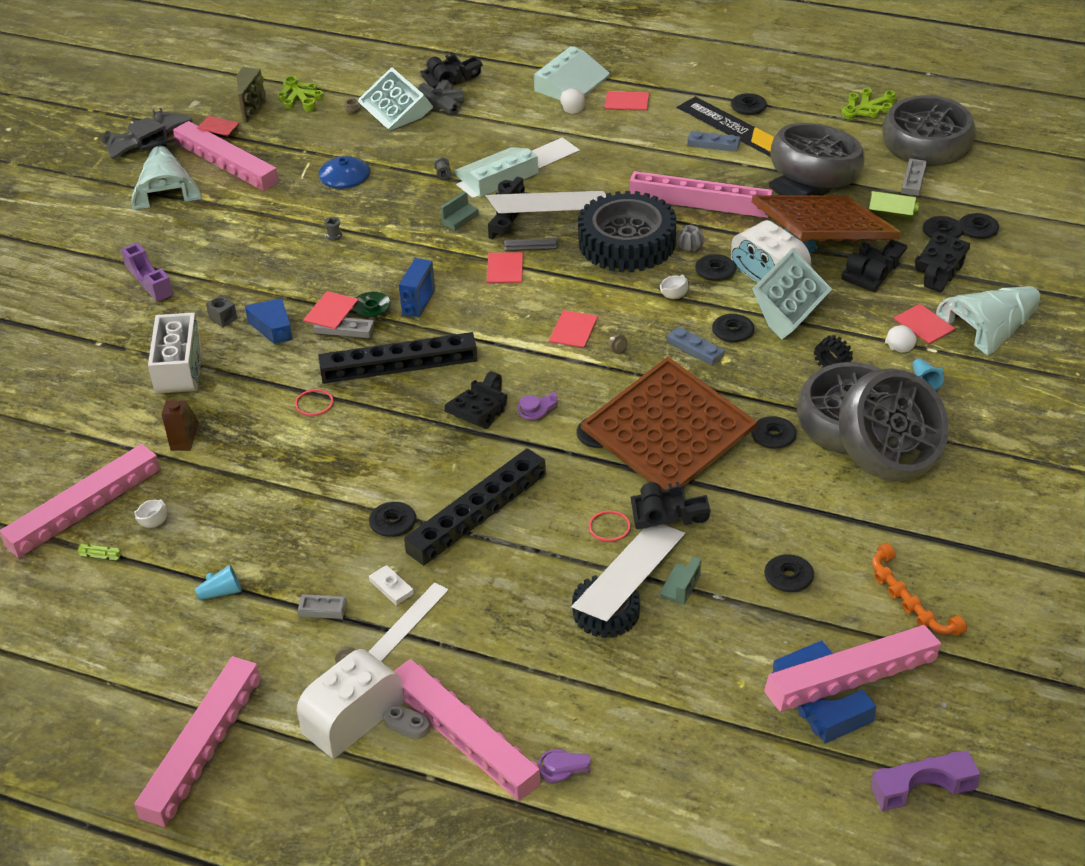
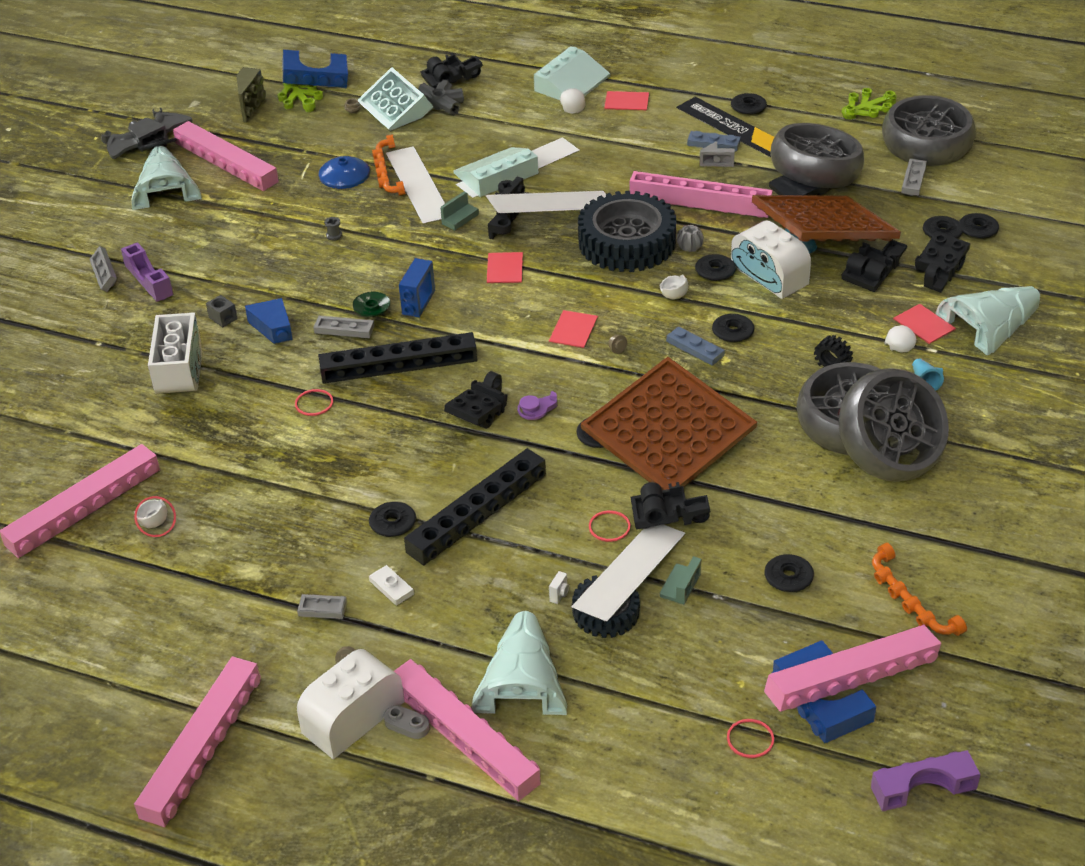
lime axle [78,543,121,561] -> none
reddish brown slope [161,400,199,451] -> none
medium azure piece [195,564,242,600] -> none
coral window [197,116,239,136] -> none
coral window [303,291,358,329] -> none
white sticker [369,583,448,661] -> none
dark grey bush [434,157,452,180] -> none
dark grey axle [504,238,557,251] -> none
medium lavender piece [538,749,591,783] -> none
black wheel [751,416,797,449] -> none
light aqua slope [752,248,832,340] -> none
lime brick [869,191,920,220] -> none
none -> light grey plate [90,246,117,292]
none -> coral piece [134,496,176,537]
none -> blue arch [282,50,348,88]
none -> orange bar [372,134,406,196]
none -> white sticker [386,146,445,223]
none -> light aqua cone [471,611,567,715]
none -> white plate [549,571,569,604]
none -> light grey slope [700,141,735,167]
none -> coral piece [727,719,774,758]

